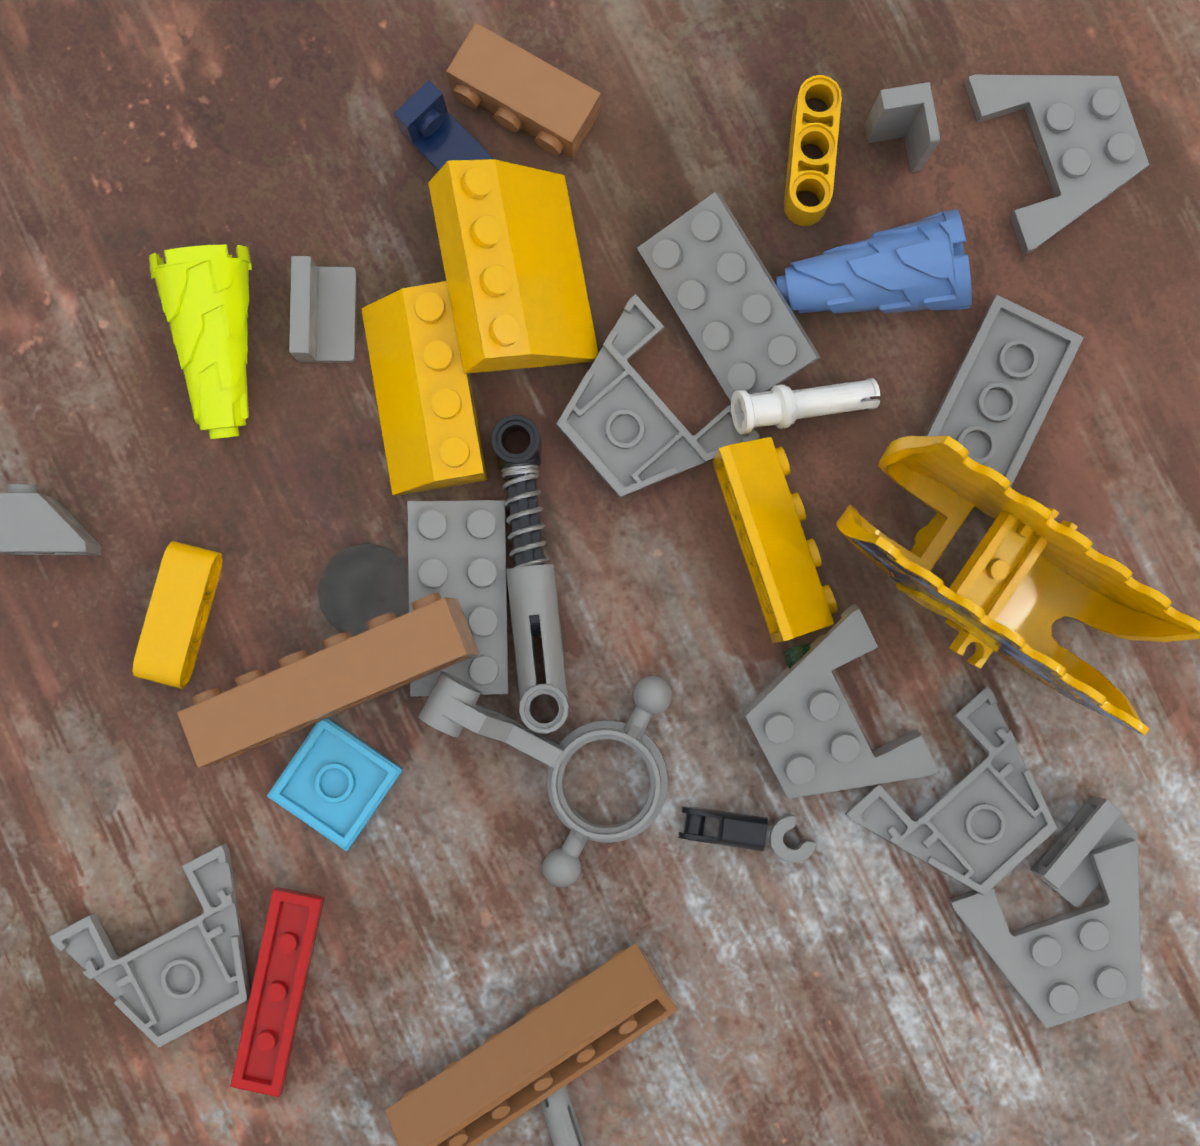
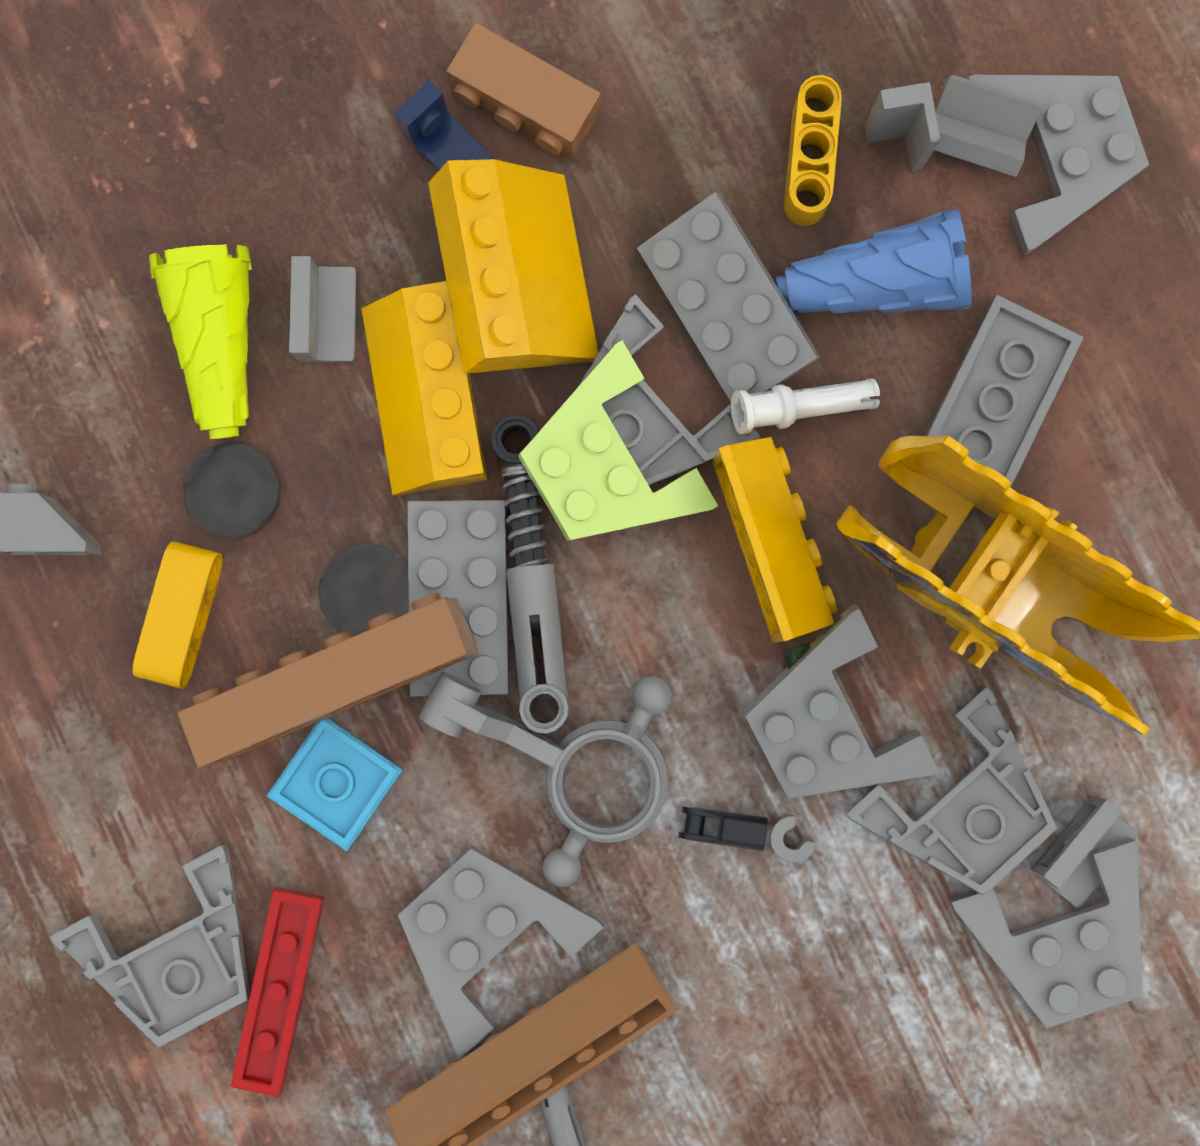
none -> clear smoke tile [183,443,282,539]
none -> light grey wing [398,847,604,1058]
none -> yellowish green wing [518,340,718,541]
none -> light grey panel [935,75,1041,177]

